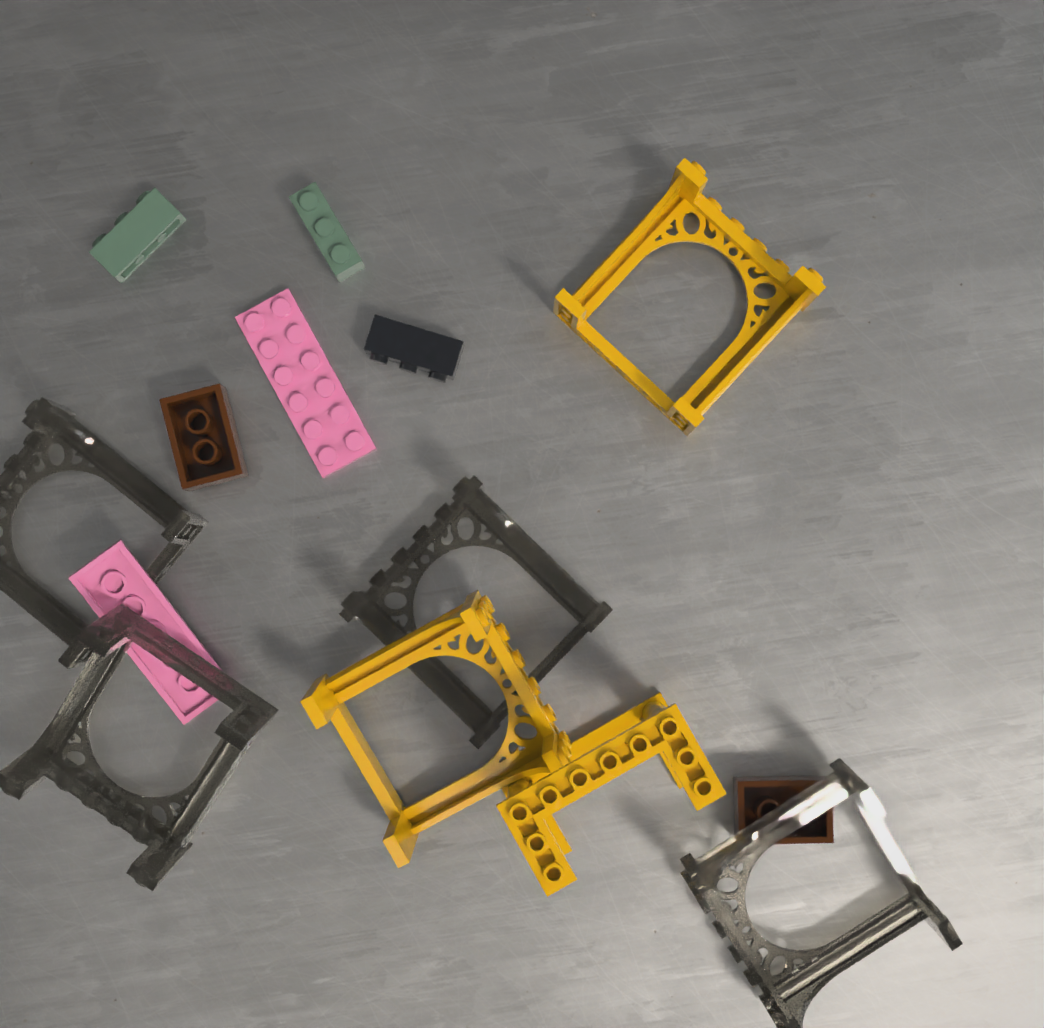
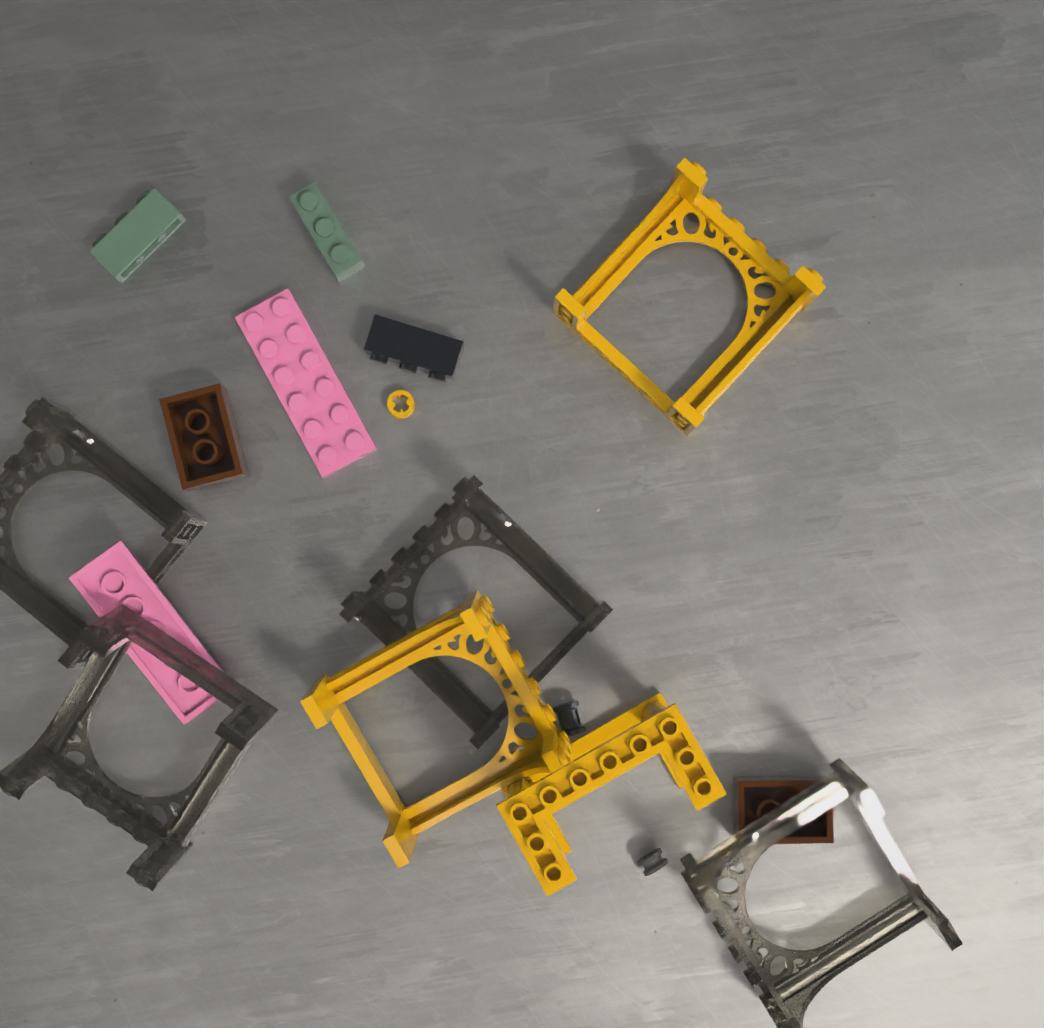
none -> yellow bush [387,390,415,419]
none -> black bush [552,700,587,737]
none -> dark grey bush [637,848,668,876]

